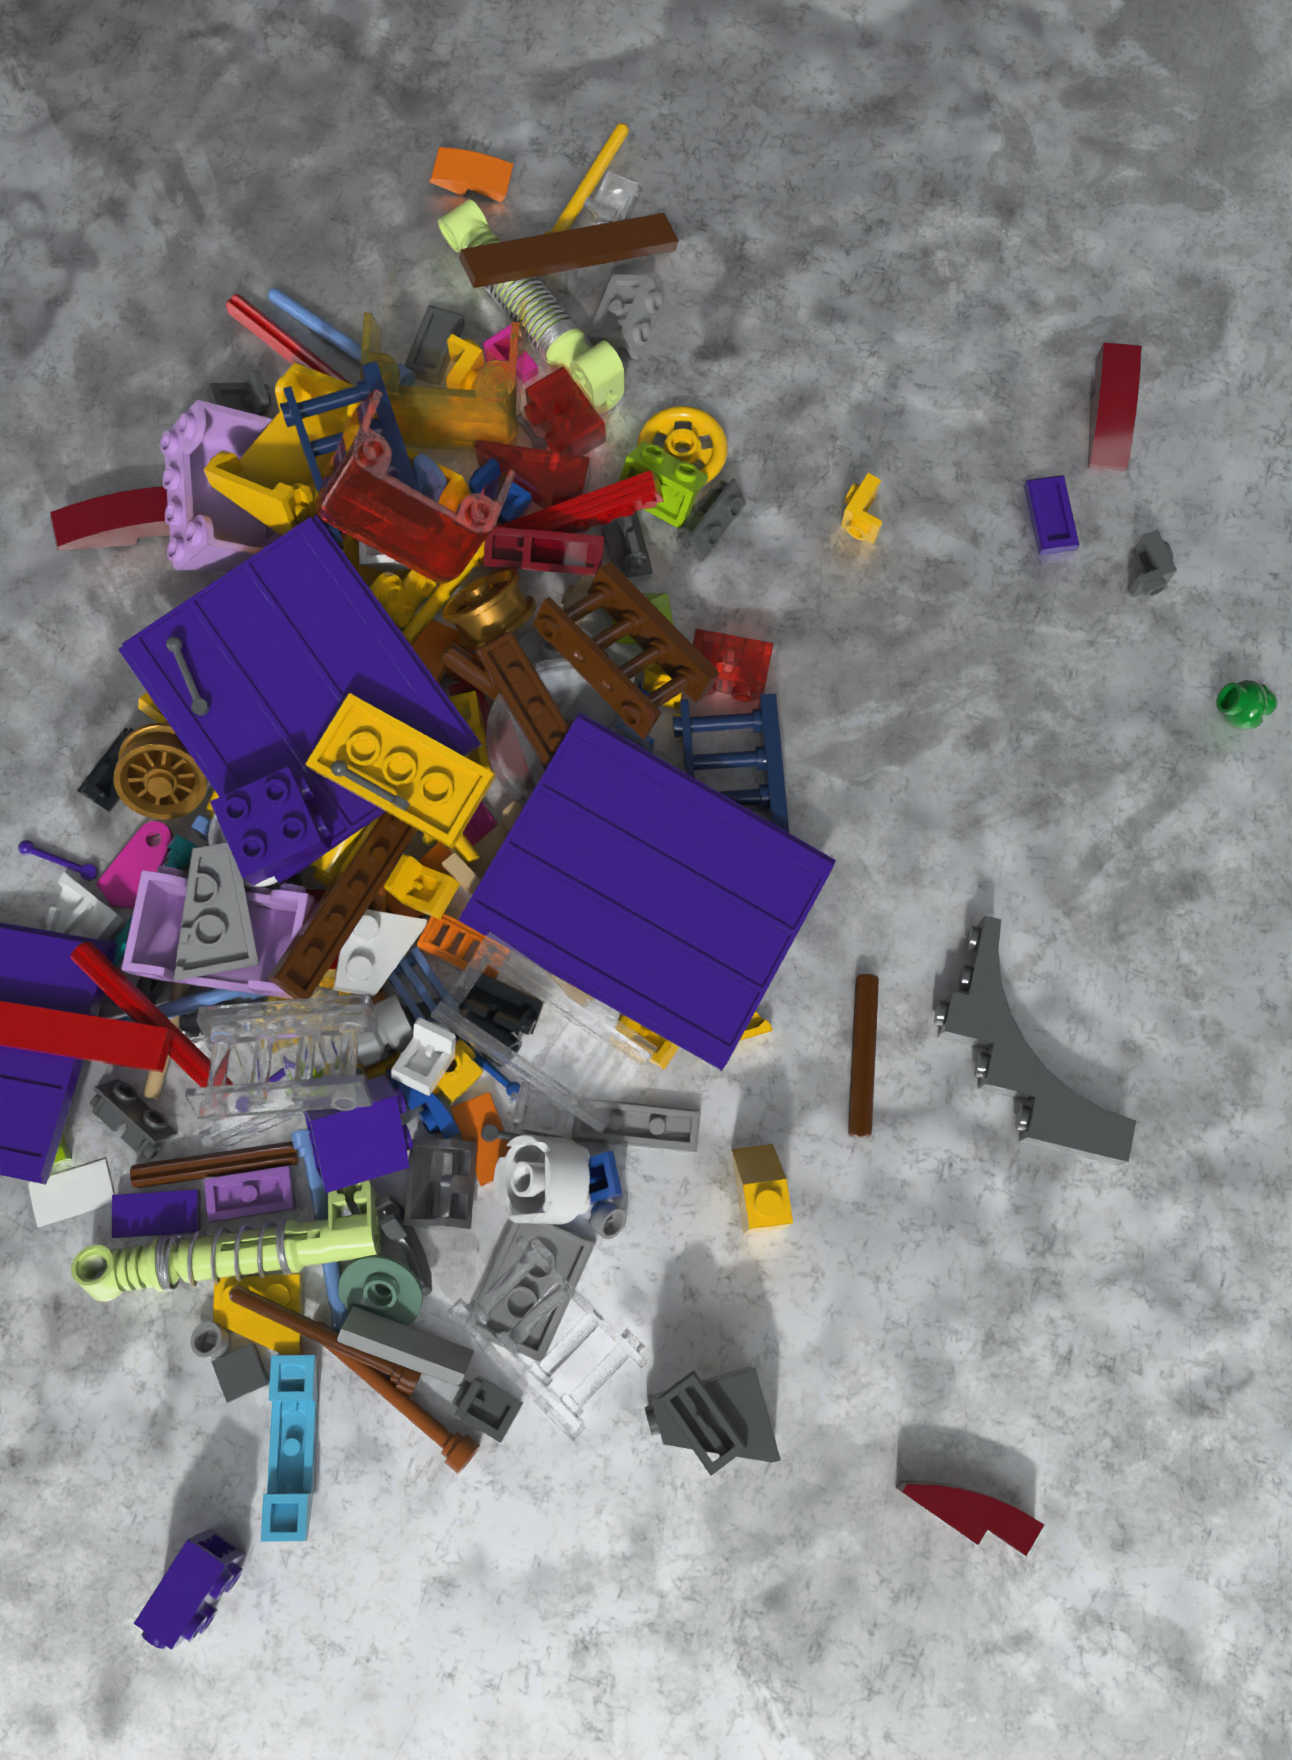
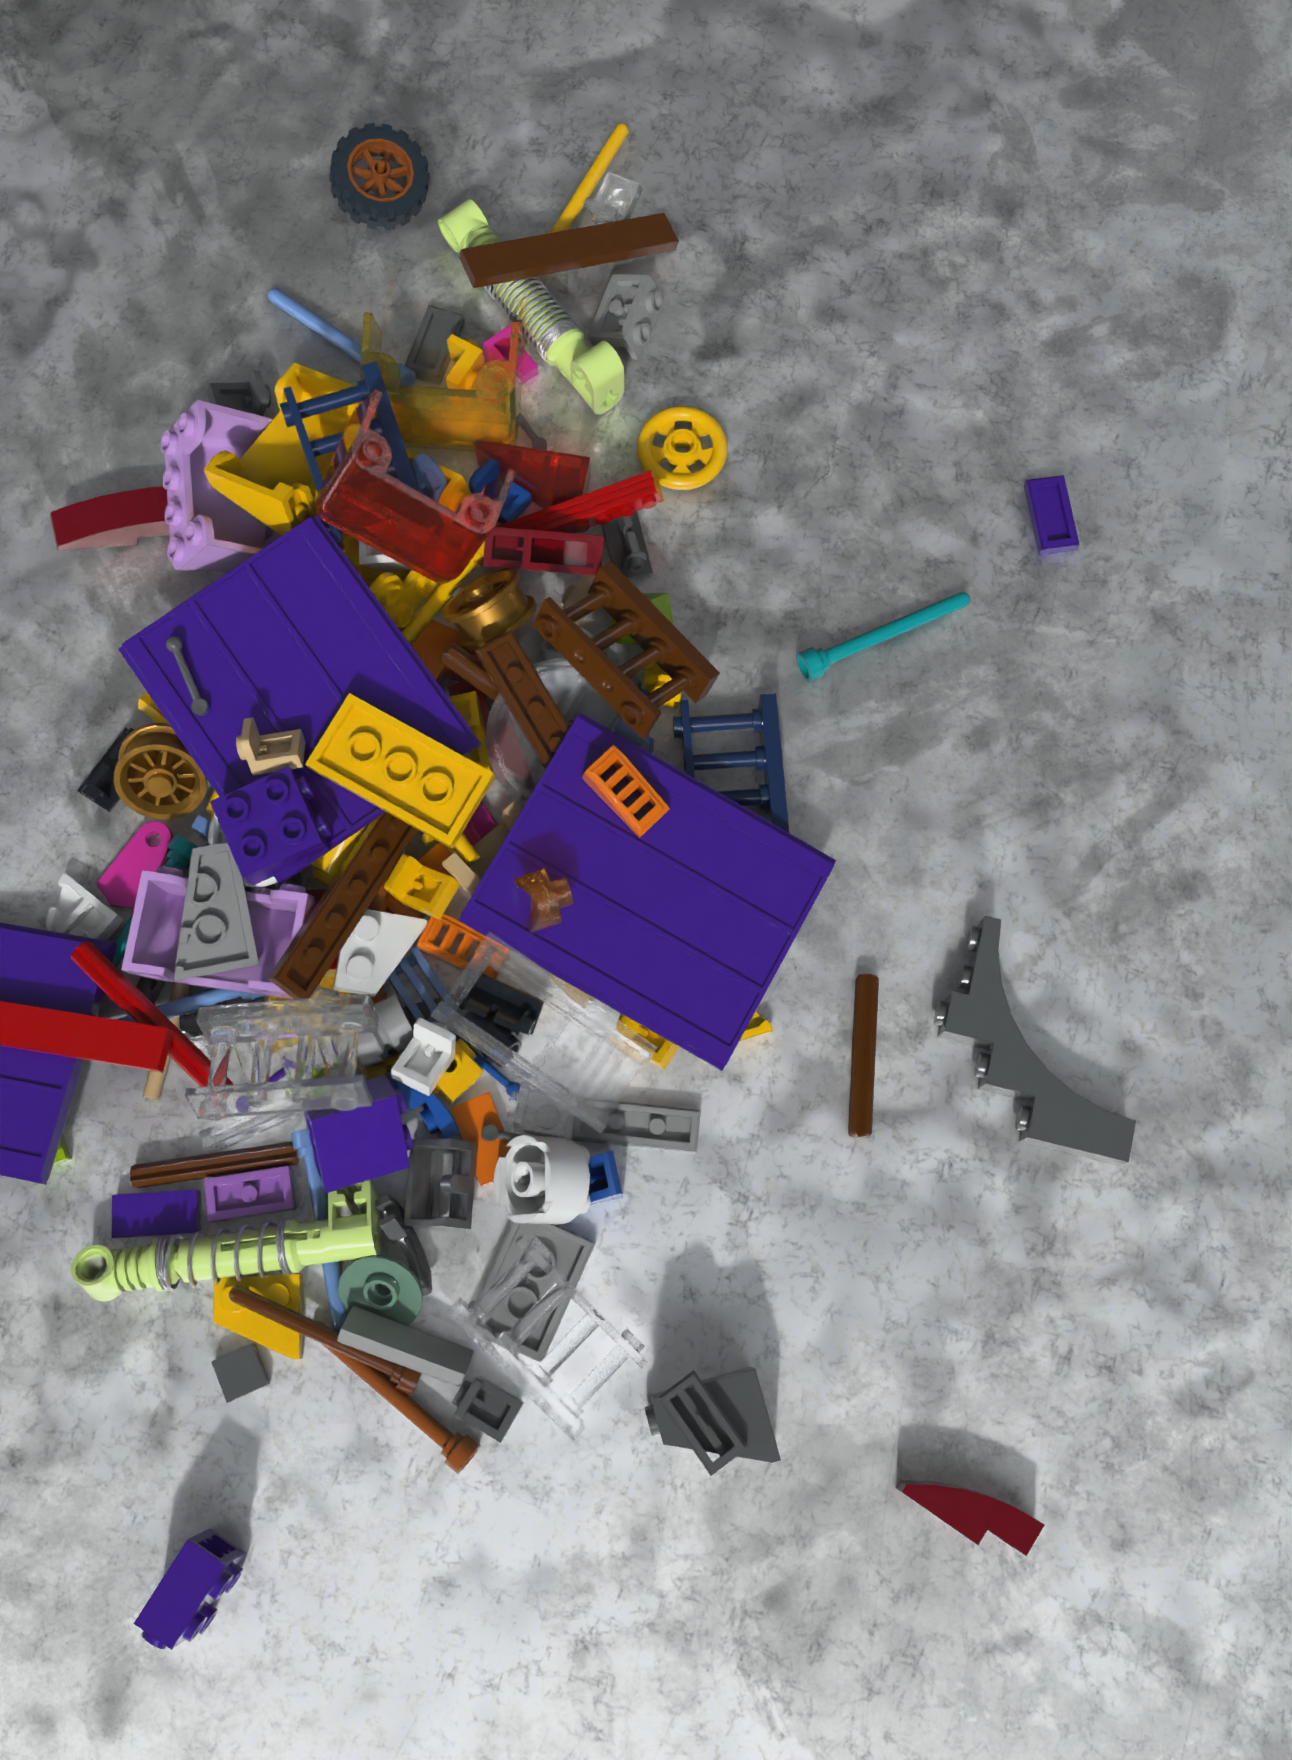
dark purple hinge [18,840,98,881] -> none
white sticker [28,1159,114,1228] -> none
dark grey hinge [90,1079,178,1159] -> none
light grey hinge [190,1322,230,1359] -> none
red axle [225,294,353,385] -> none
medium azure slope [260,1355,318,1542] -> none
dark grey hinge [331,760,410,812] -> none
orange slope [429,147,514,203] -> none
clear red brick [524,366,606,465] -> none
light grey hinge [589,1201,627,1239] -> none
lime bracket [619,442,708,529] -> none
dark grey hinge [676,478,746,561] -> none
clear red brick [692,628,774,702] -> none
yellow slope [731,1144,793,1234] -> none
yellow bracket [841,473,882,543] -> none
dark red slope [1088,342,1142,471] -> none
dark grey bracket [1128,529,1177,598] -> none
green animal [1216,680,1278,729] -> none
none -> tan bracket [236,717,306,776]
none -> black wheel [329,123,430,230]
none -> clear orange piece [513,868,574,933]
none -> orange slope [582,745,670,838]
none -> teal piece [796,592,970,682]

